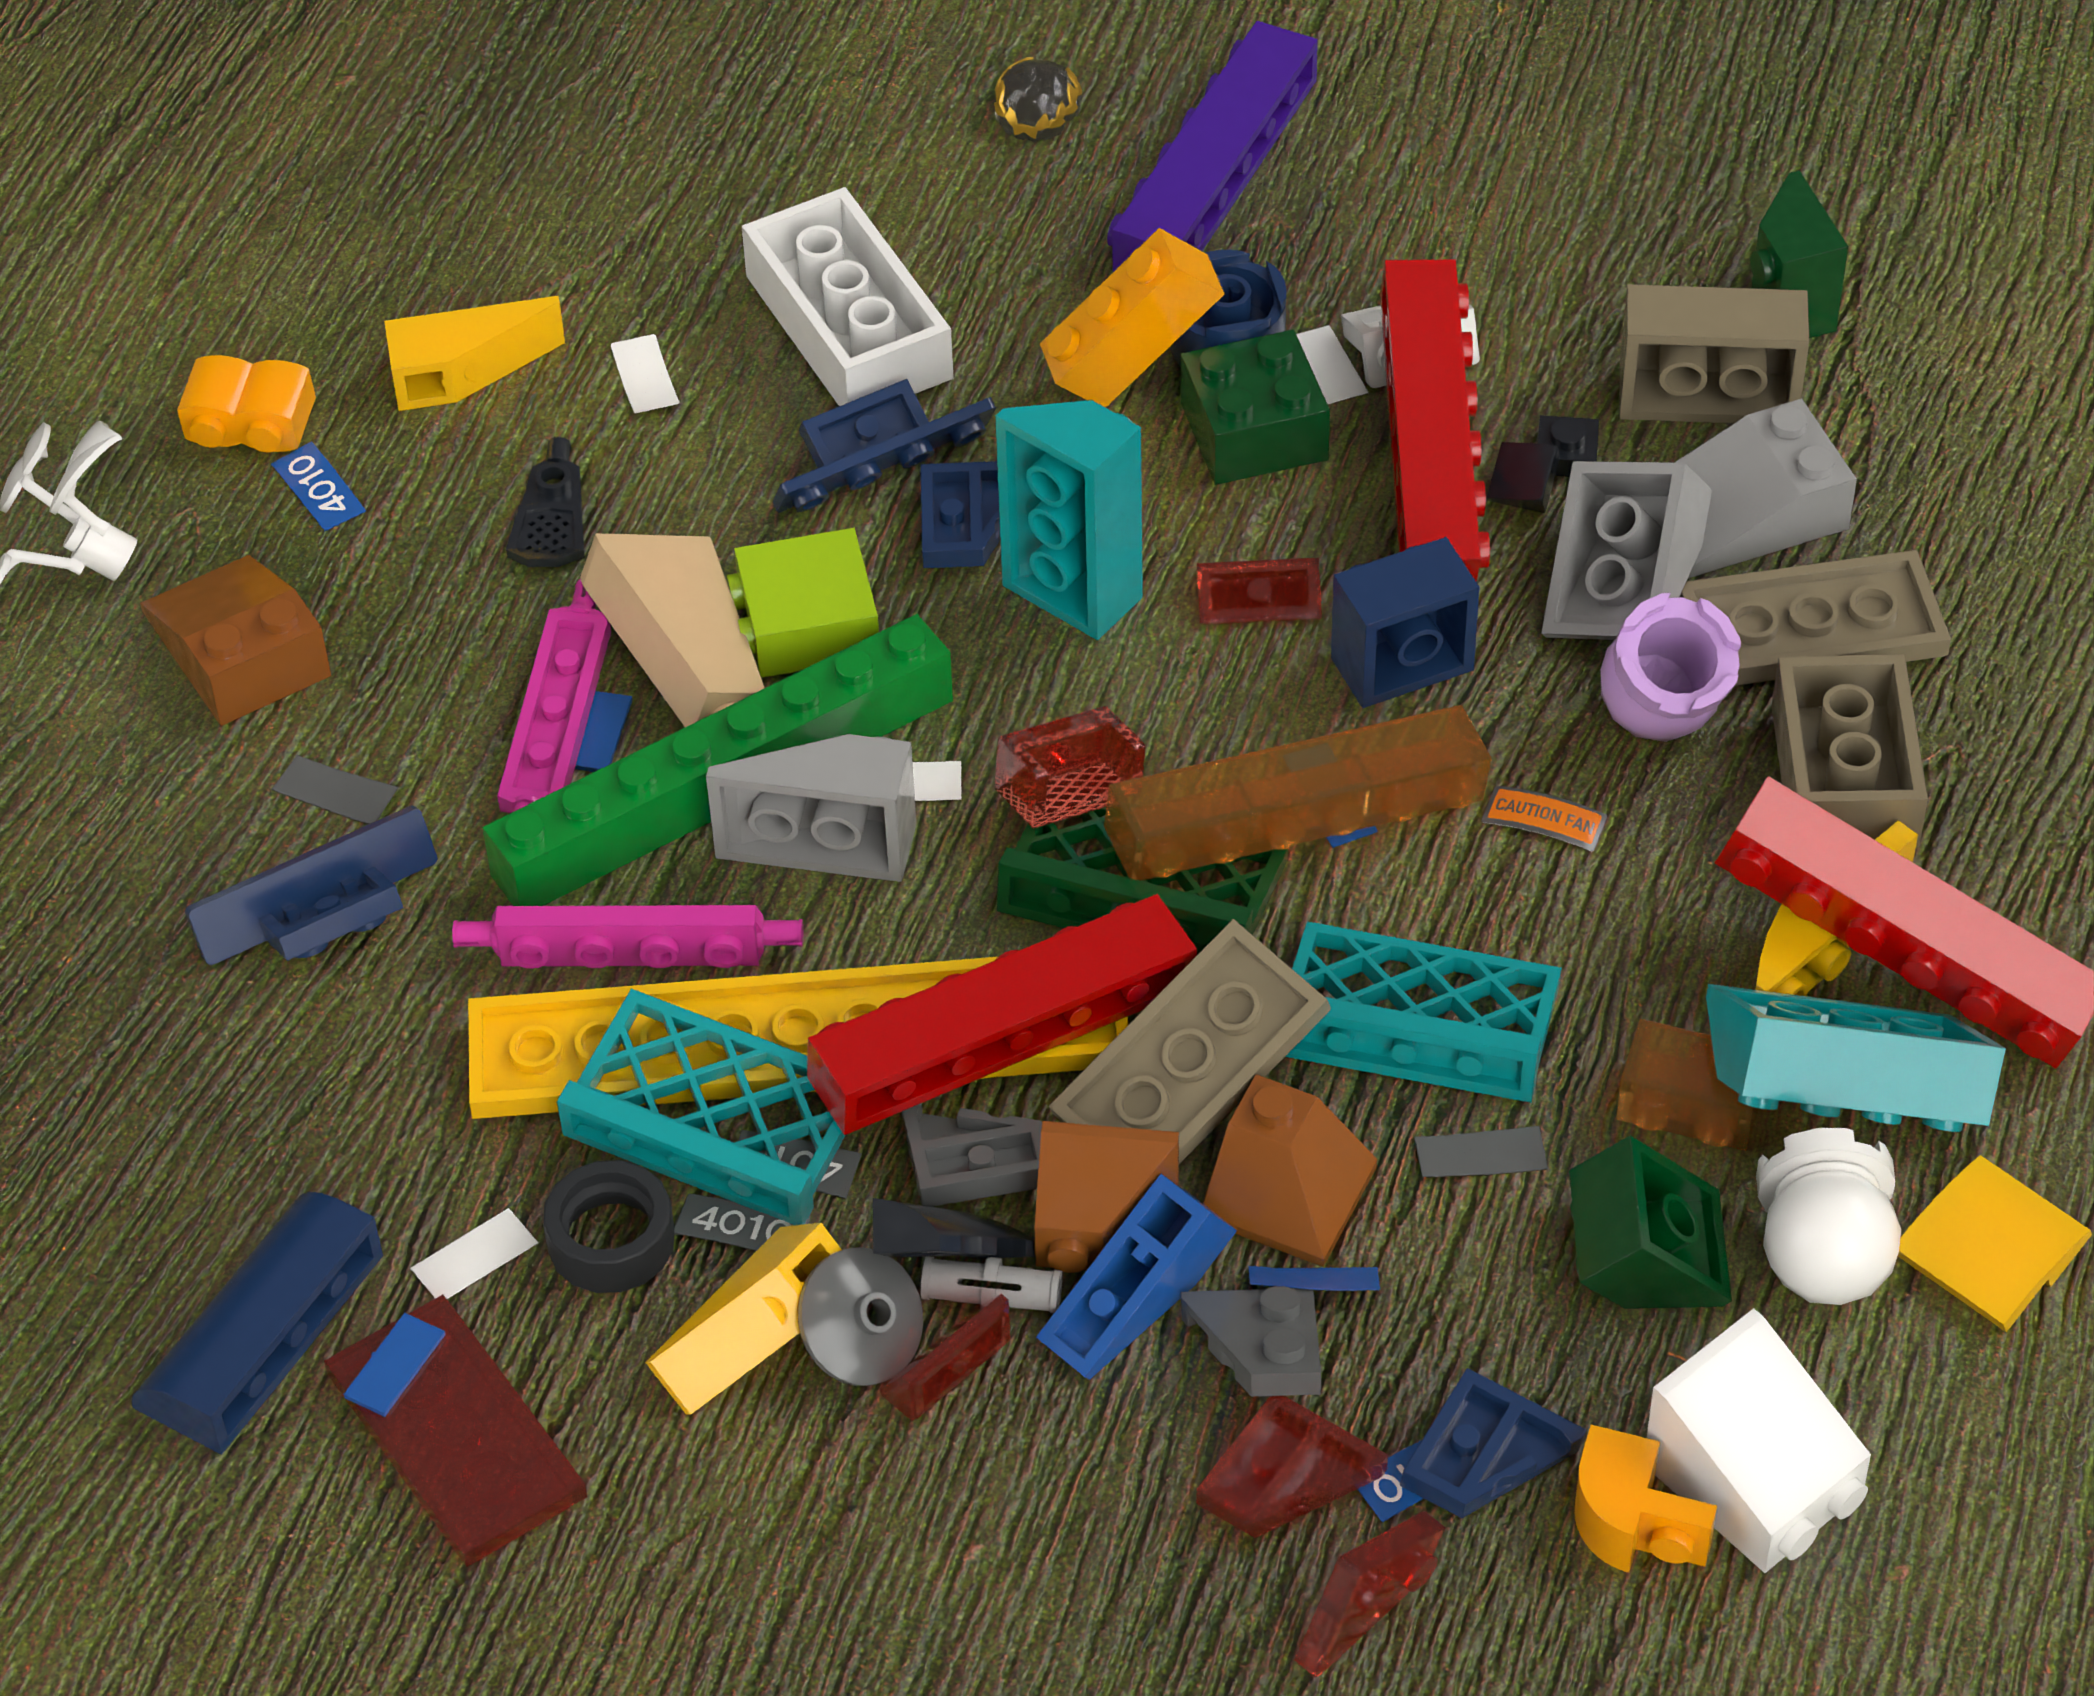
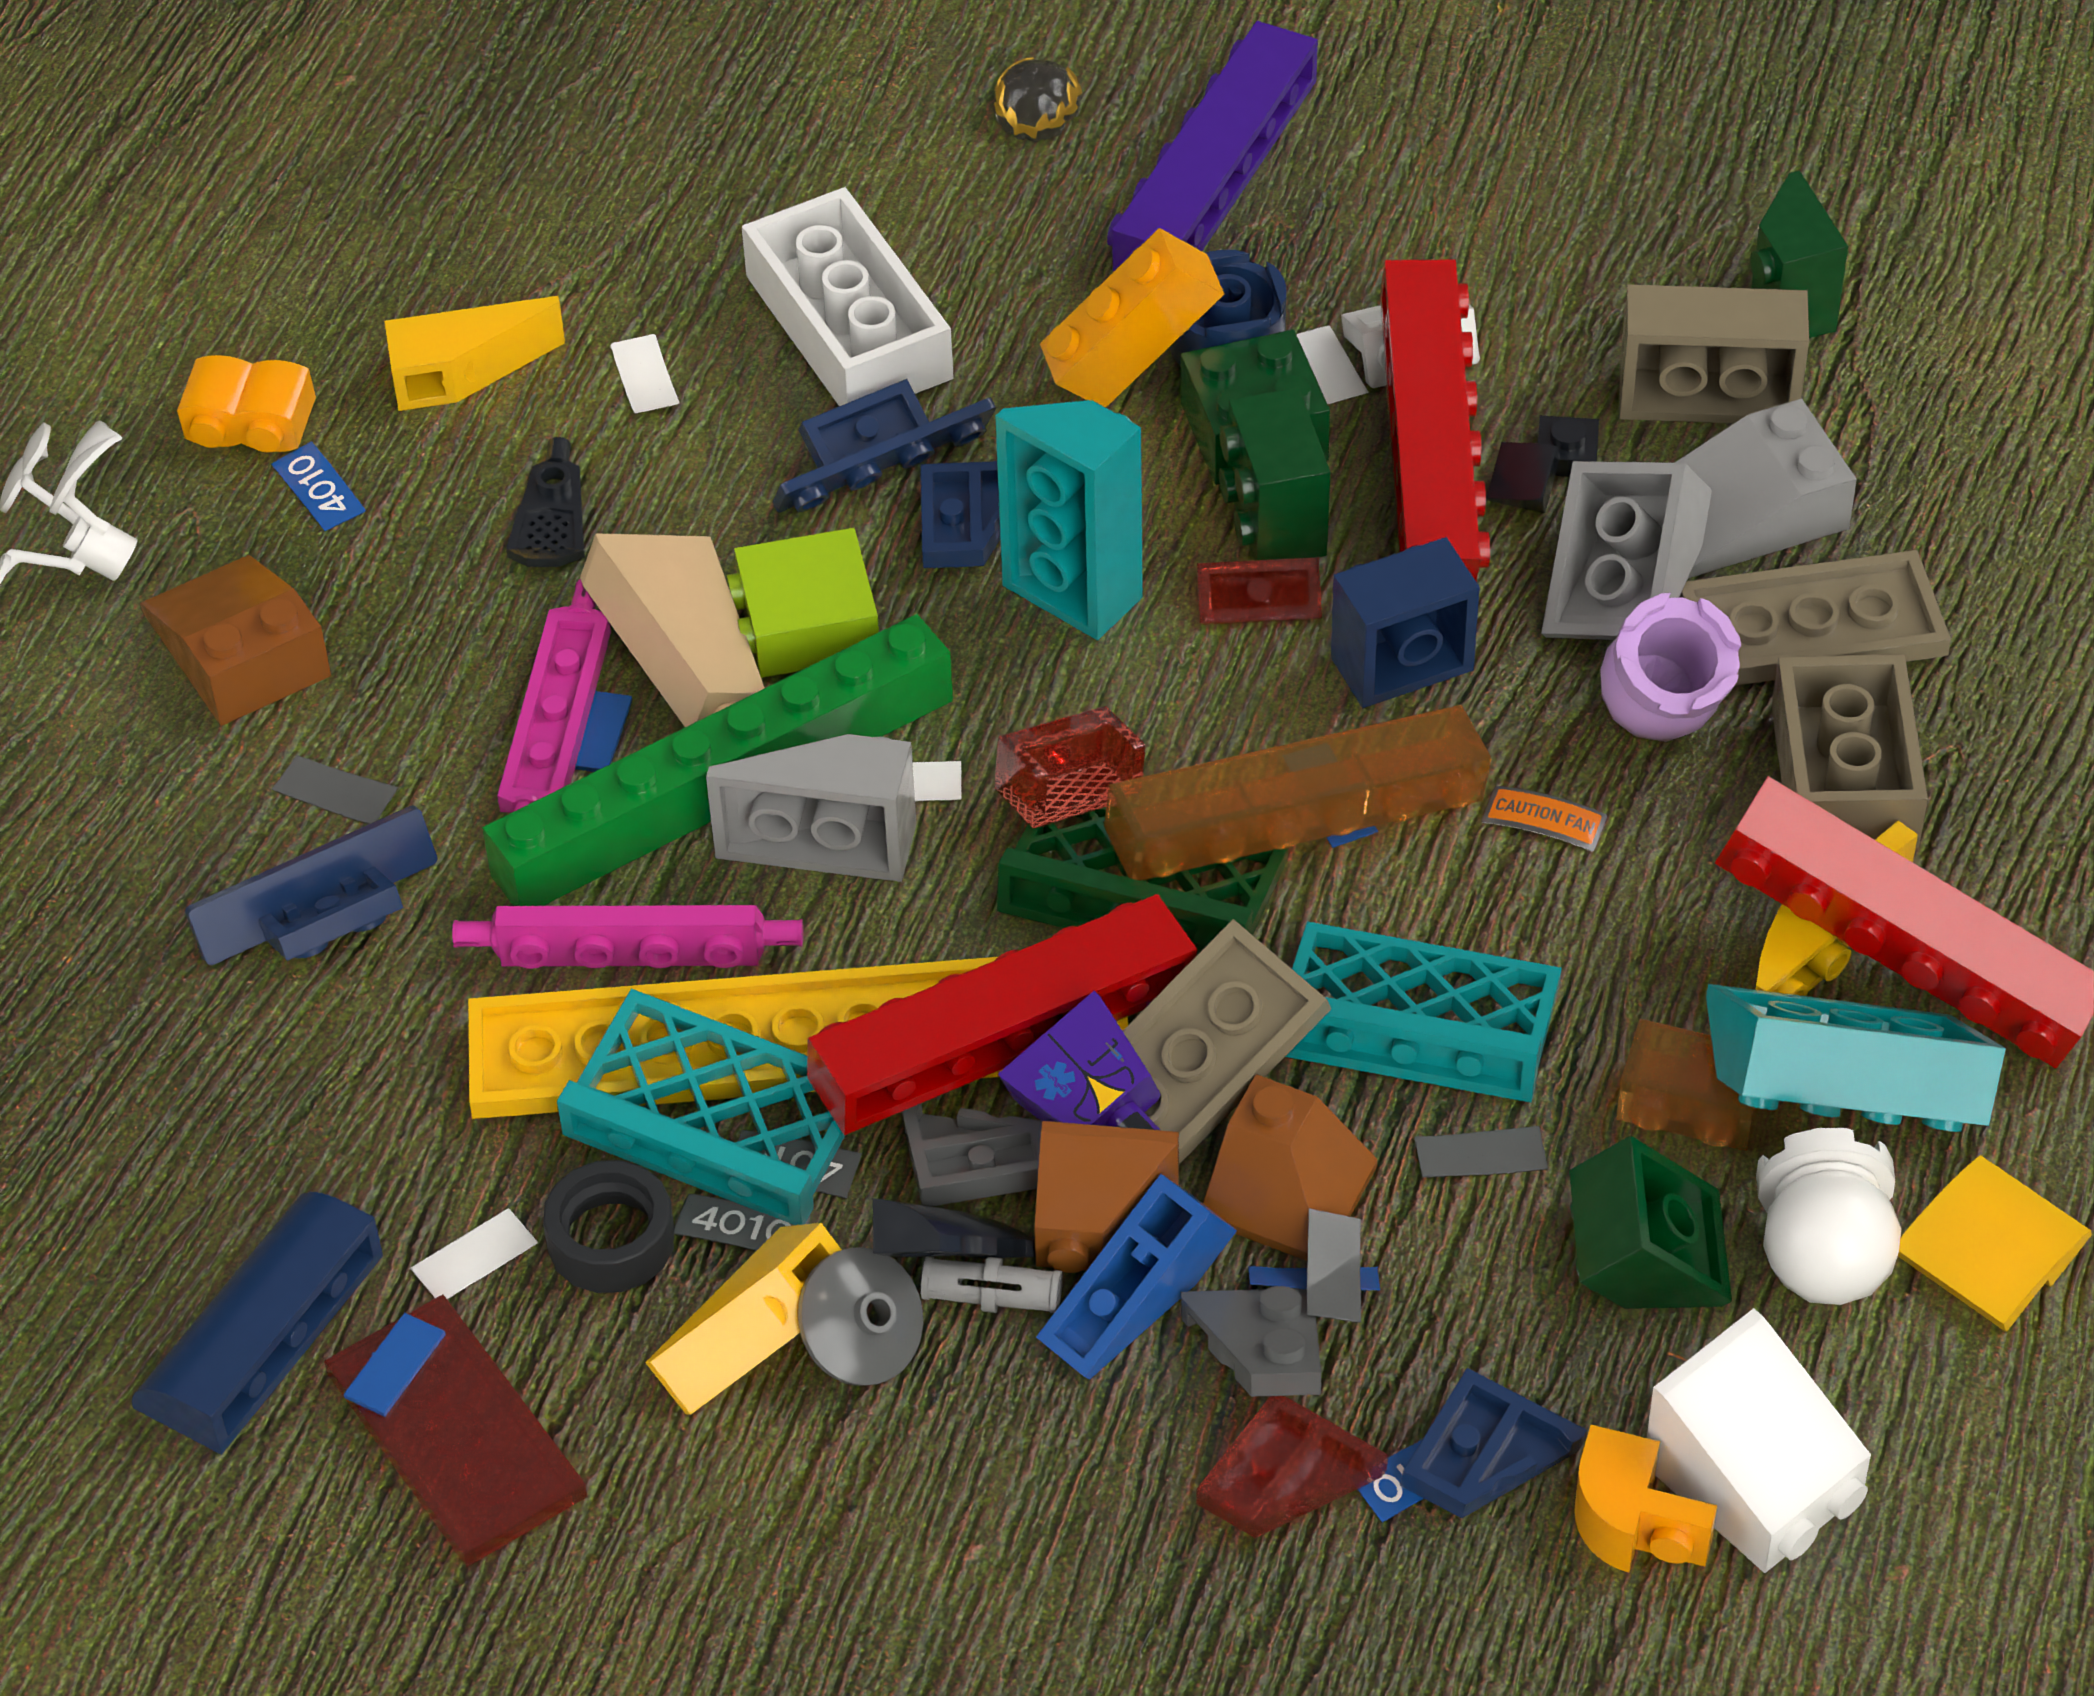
clear red slope [880,1294,1010,1421] -> none
clear red wing [1294,1511,1446,1678] -> none
none -> dark purple torso [998,990,1161,1130]
none -> dark green brick [1219,387,1331,569]
none -> sticker [1307,1208,1361,1323]

